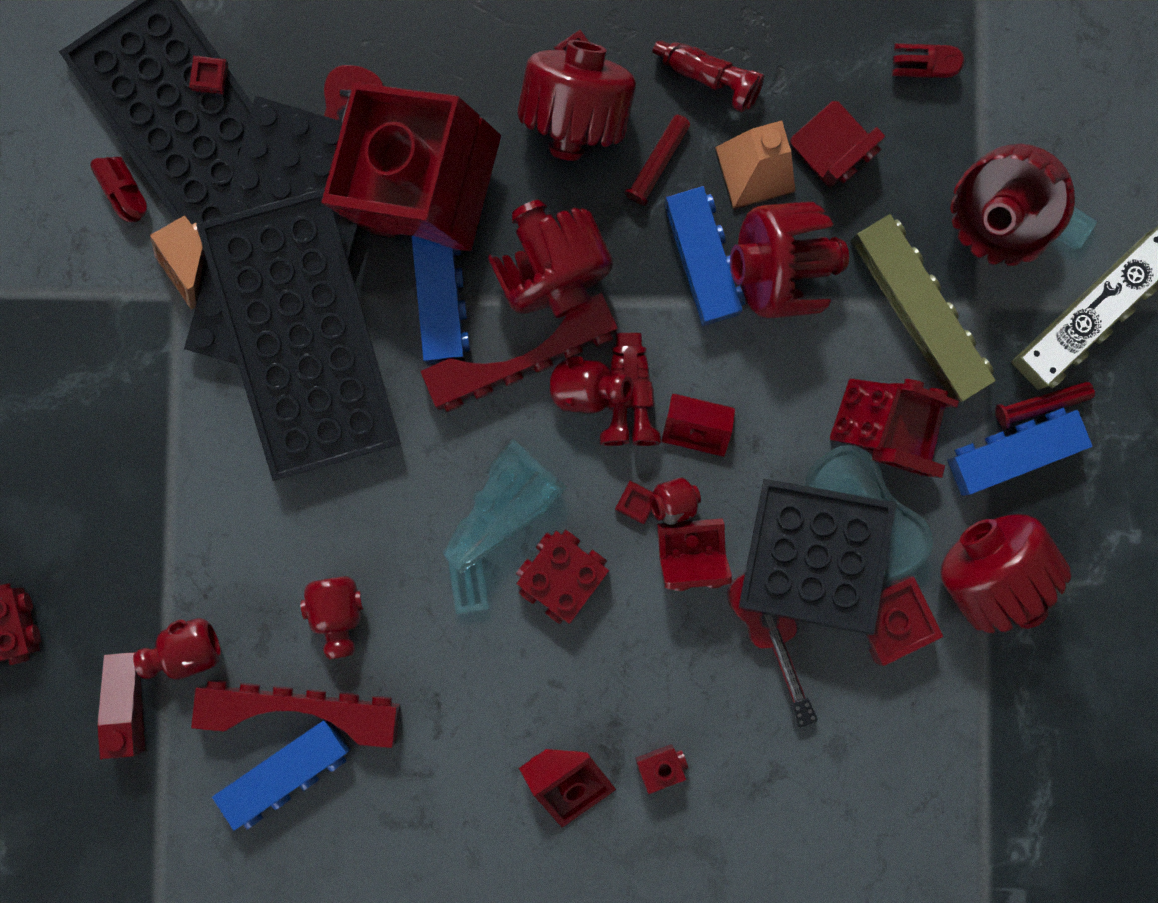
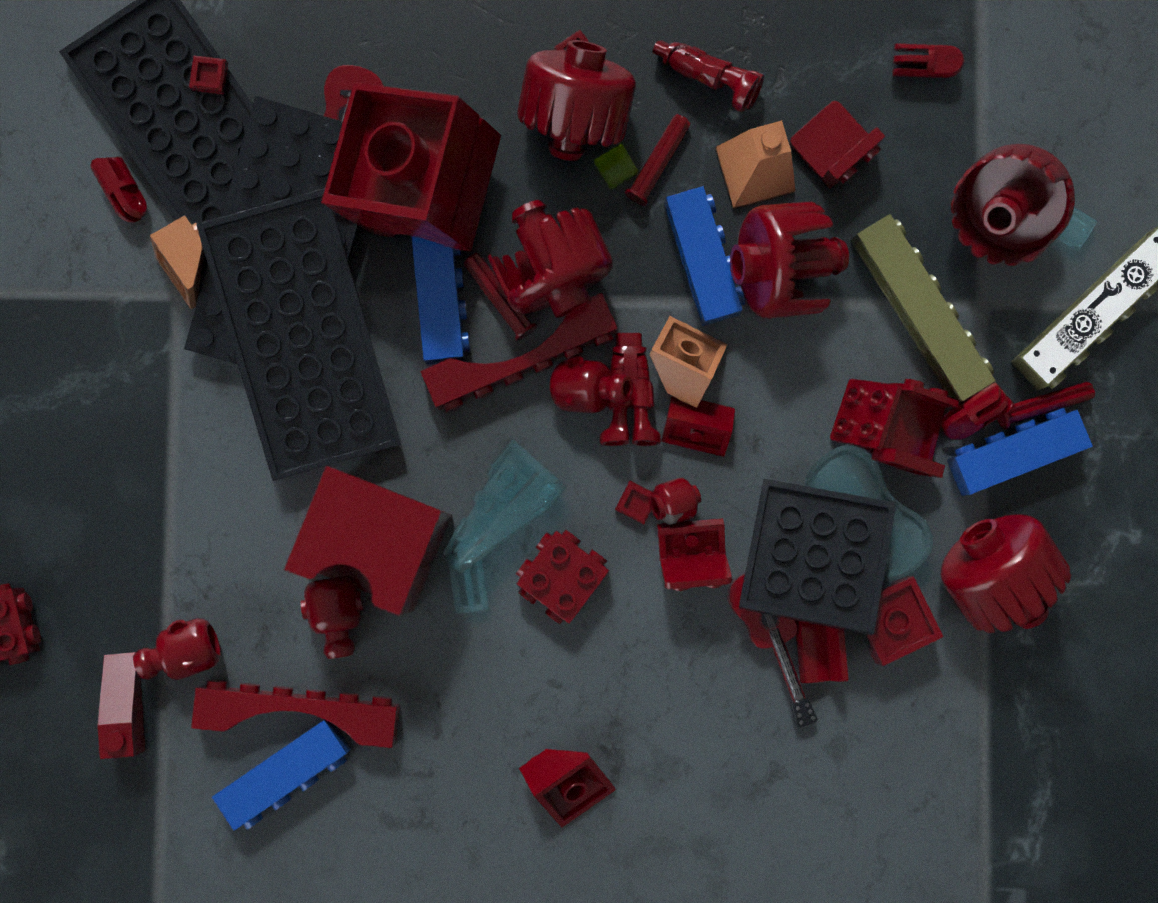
dark red brick [635,744,689,794] -> none
none -> dark red piece [284,466,452,616]
none -> dark red axle [464,253,537,341]
none -> clear neon green tile [594,144,638,190]
none -> nougat slope [649,316,728,408]
none -> dark red panel [795,620,849,684]
none -> dark red arm [941,382,1015,440]

